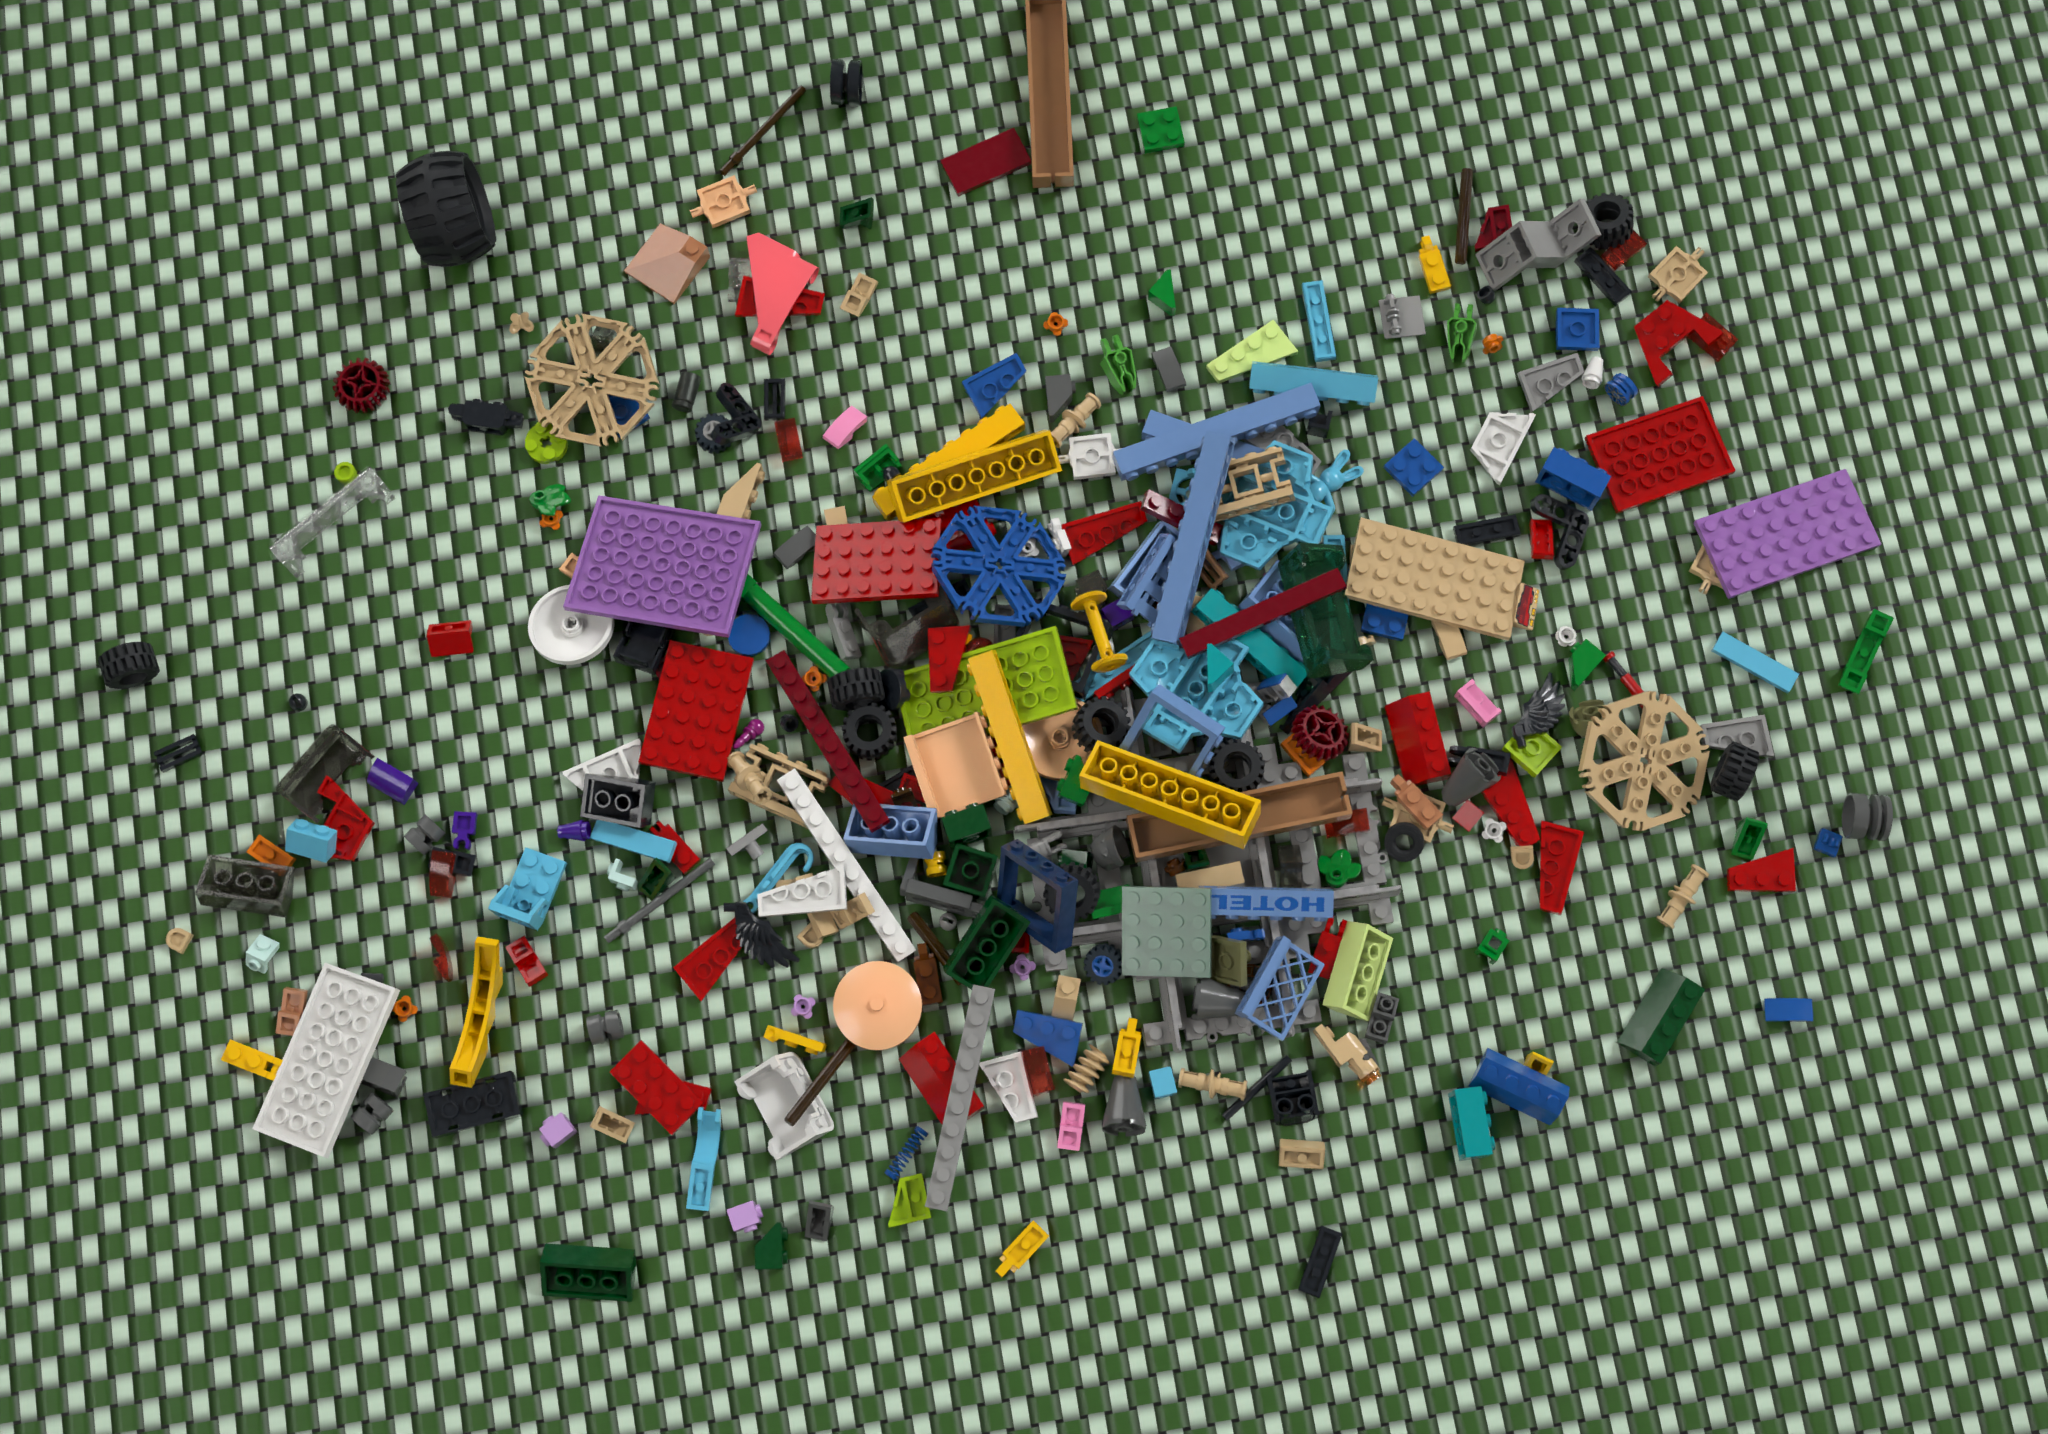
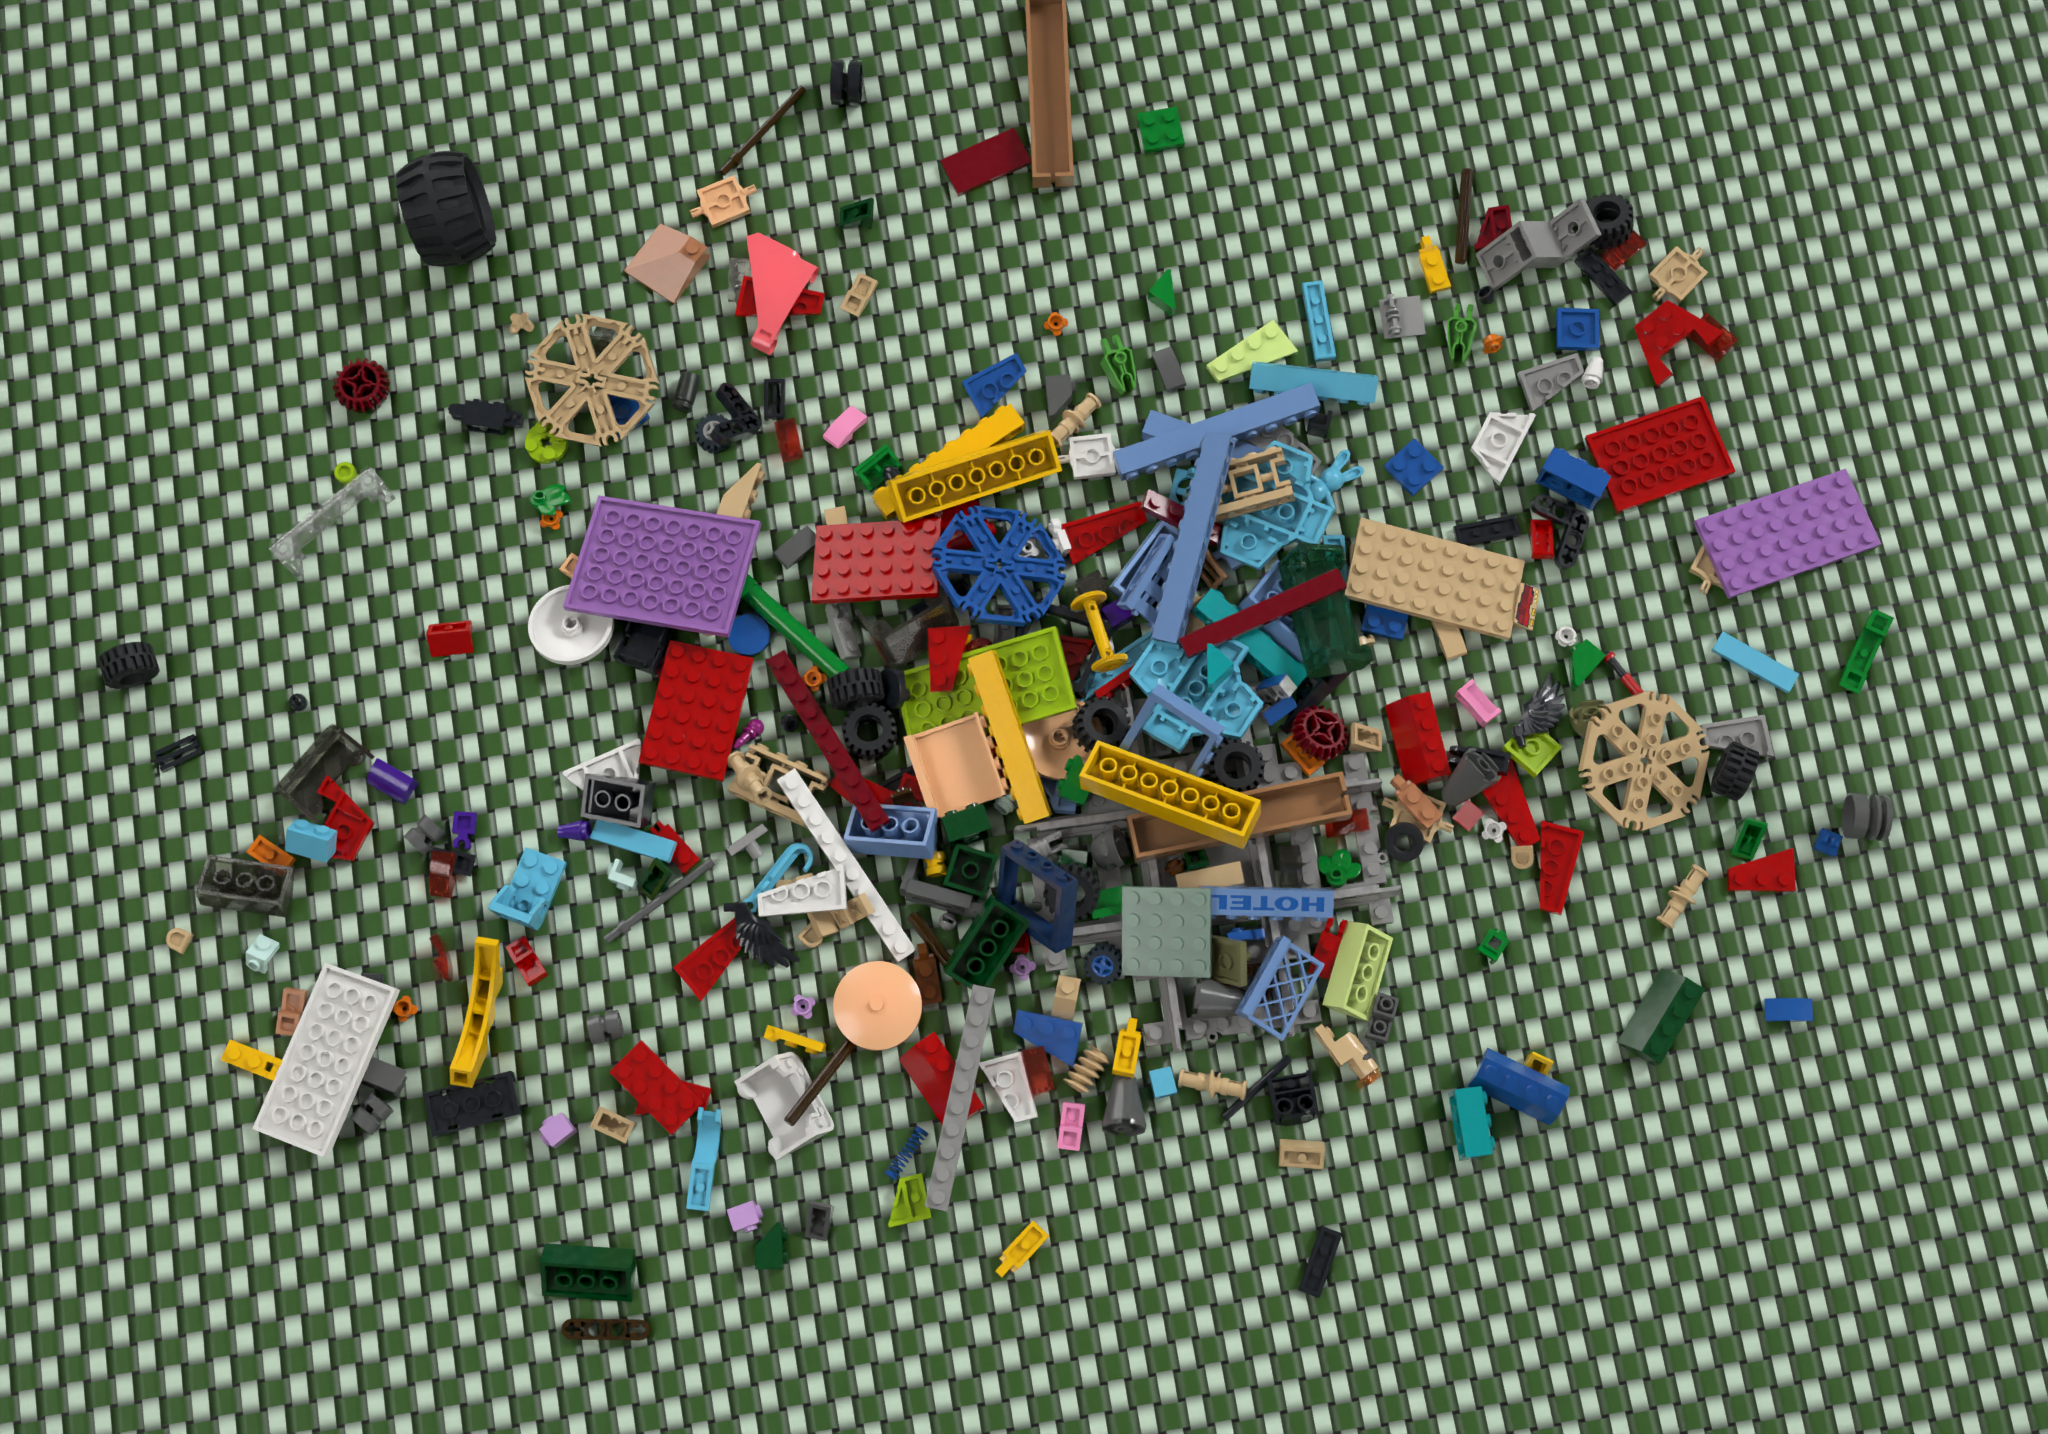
blue wheel [1604,373,1638,406] -> none
none -> dark brown beam [561,1318,651,1341]

